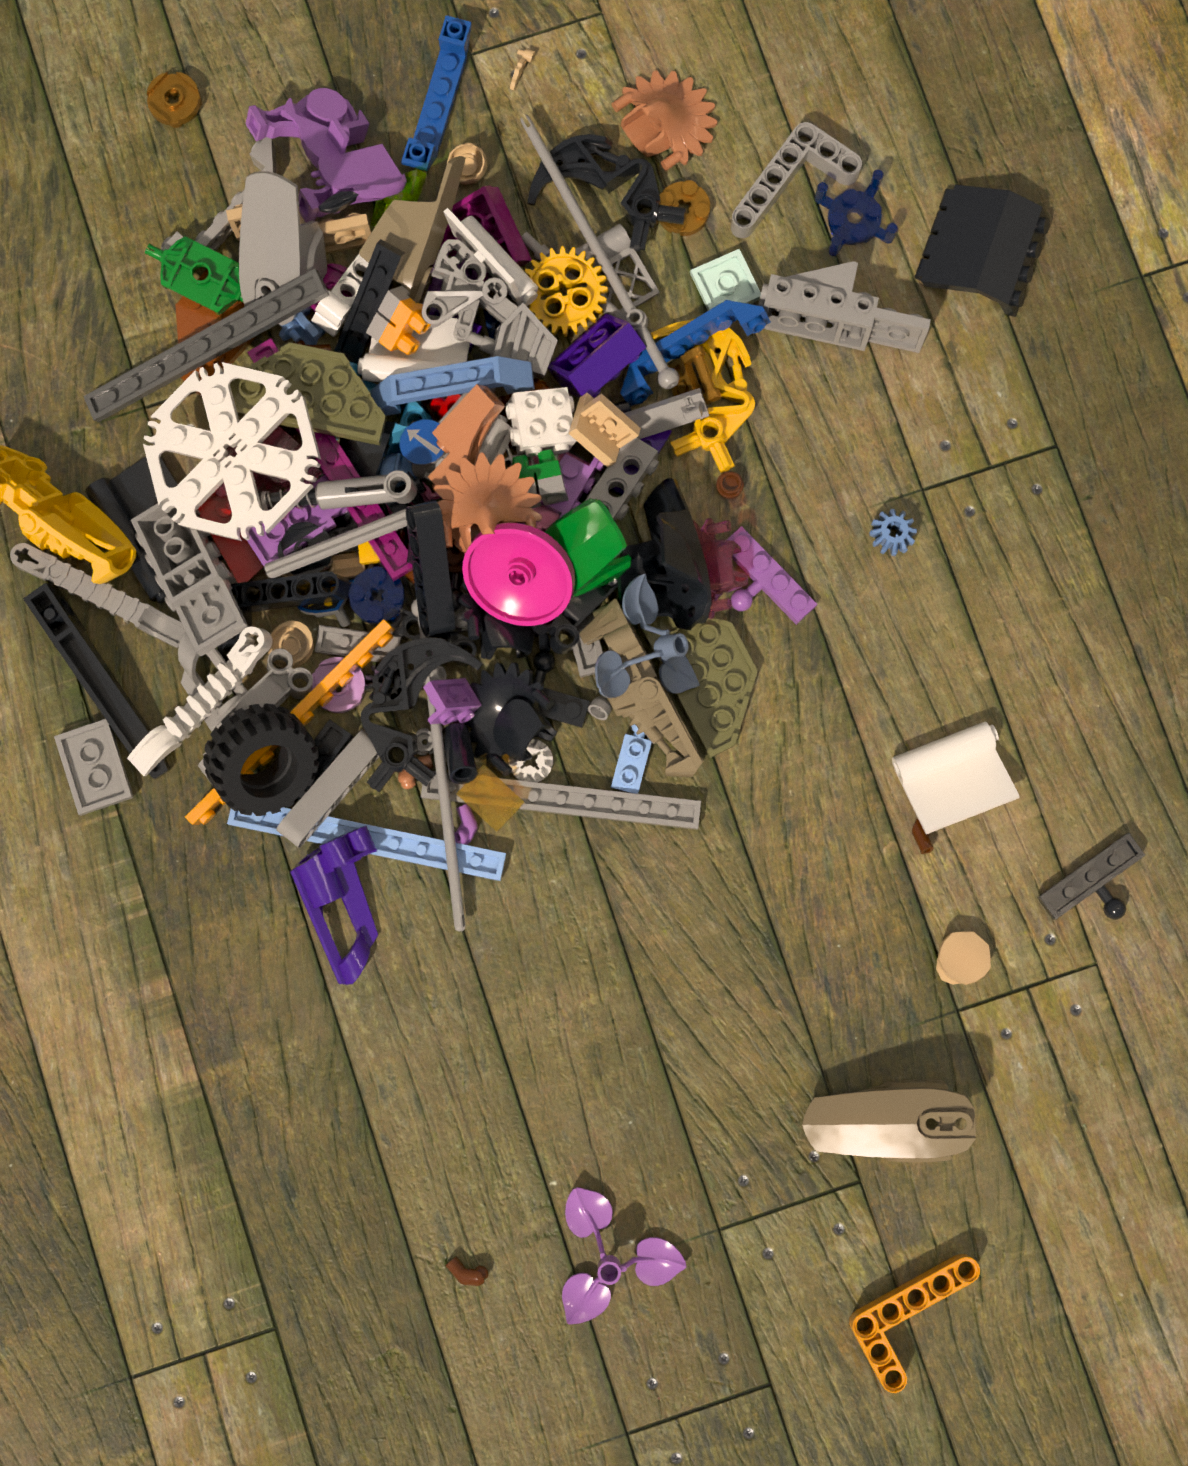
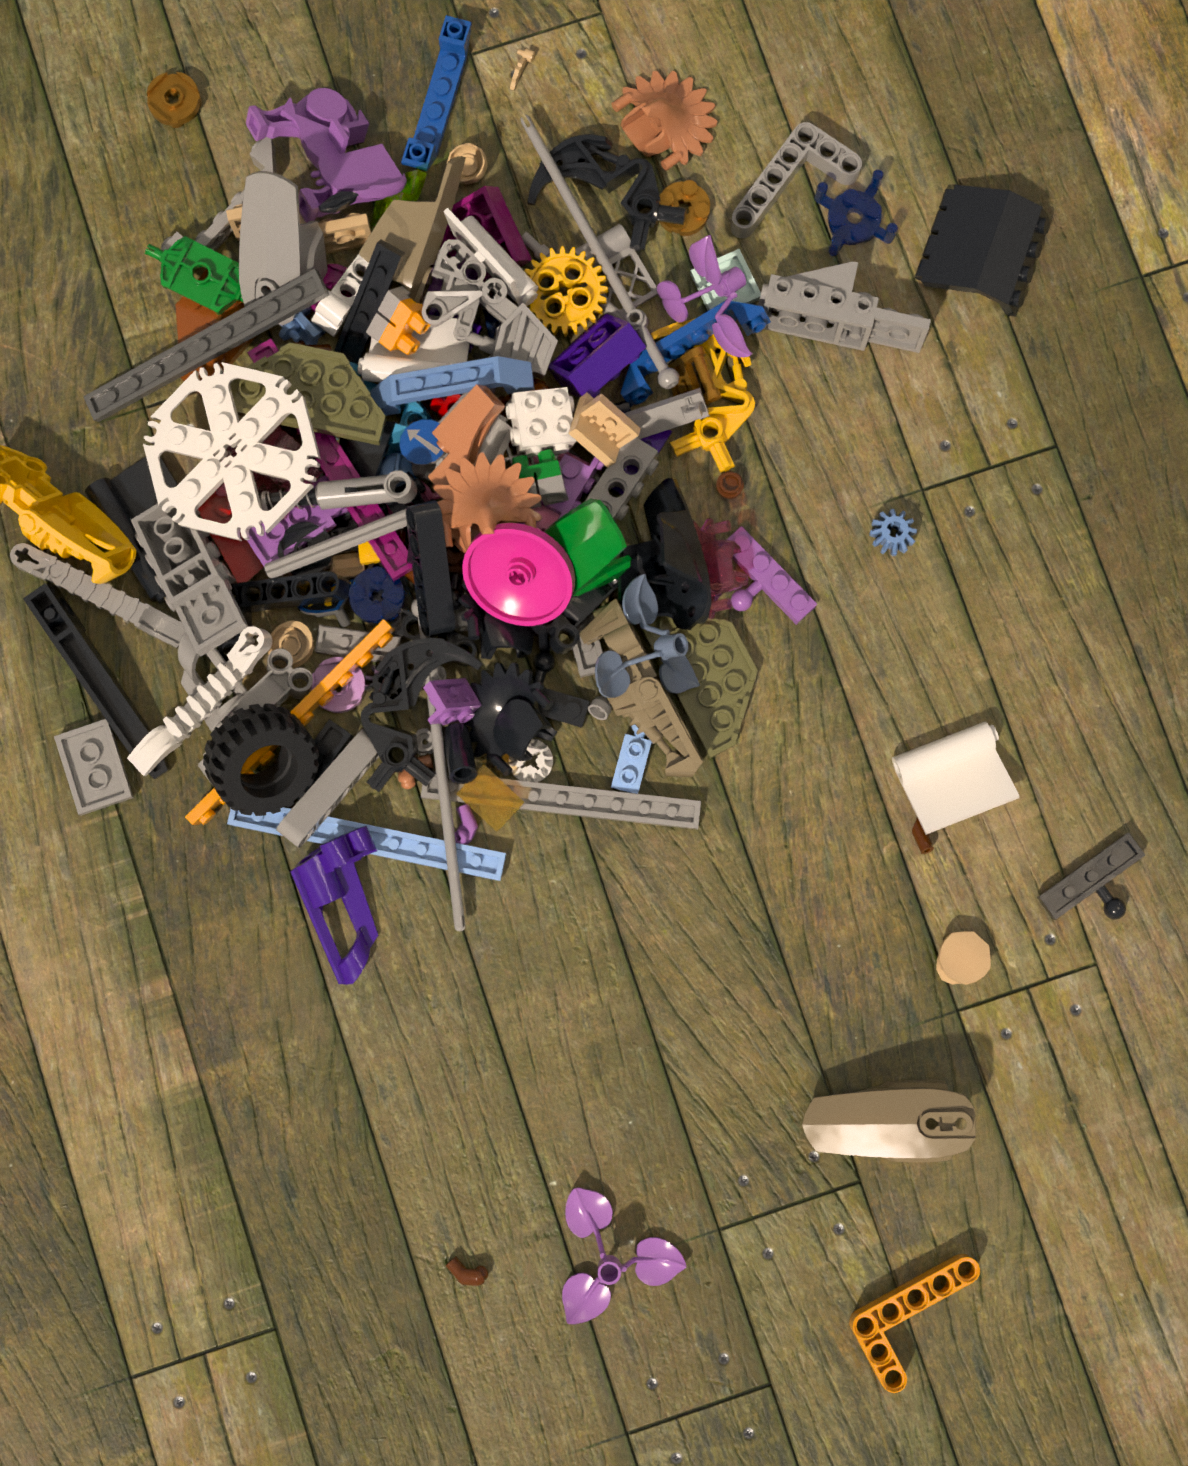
none -> medium lavender plant [657,235,753,357]

